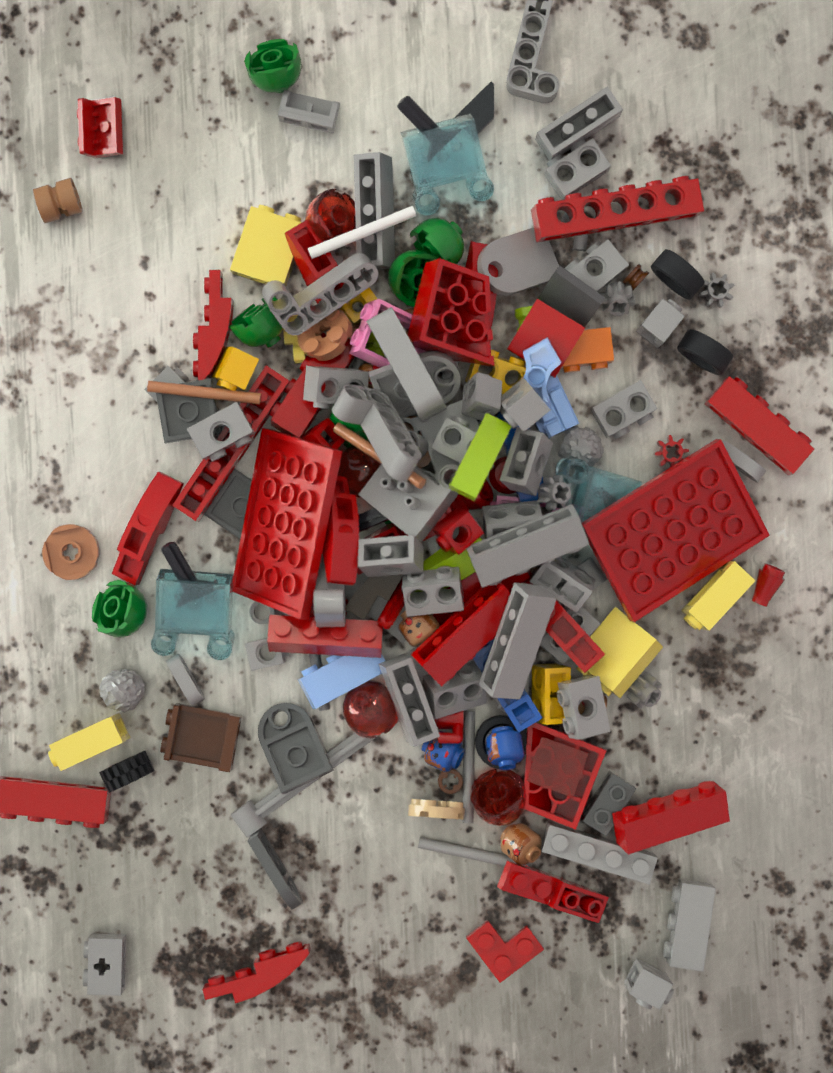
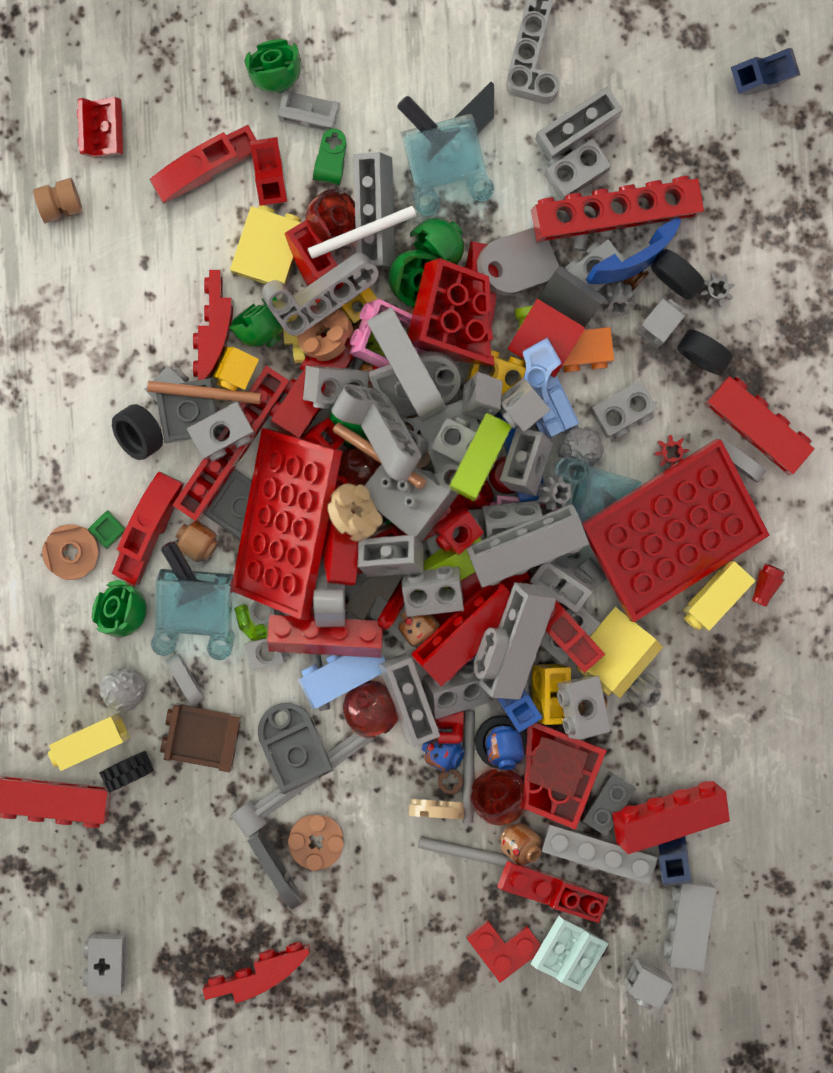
none -> green tile [87,510,126,549]
none -> black tyre [112,404,163,460]
none -> red slope [150,125,257,204]
none -> medium nougat head [175,521,219,562]
none -> clear neon green arm [234,605,268,641]
none -> red brick [250,137,287,206]
none -> nougat plate [288,814,344,871]
none -> green piece [312,129,346,186]
none -> tan plate [328,484,382,541]
none -> light grey beam [474,628,509,680]
none -> light aqua slope [531,916,609,992]
none -> blue slope [586,217,681,284]
none -> dark blue brick [658,836,692,887]
none -> dark blue brick [730,48,801,95]

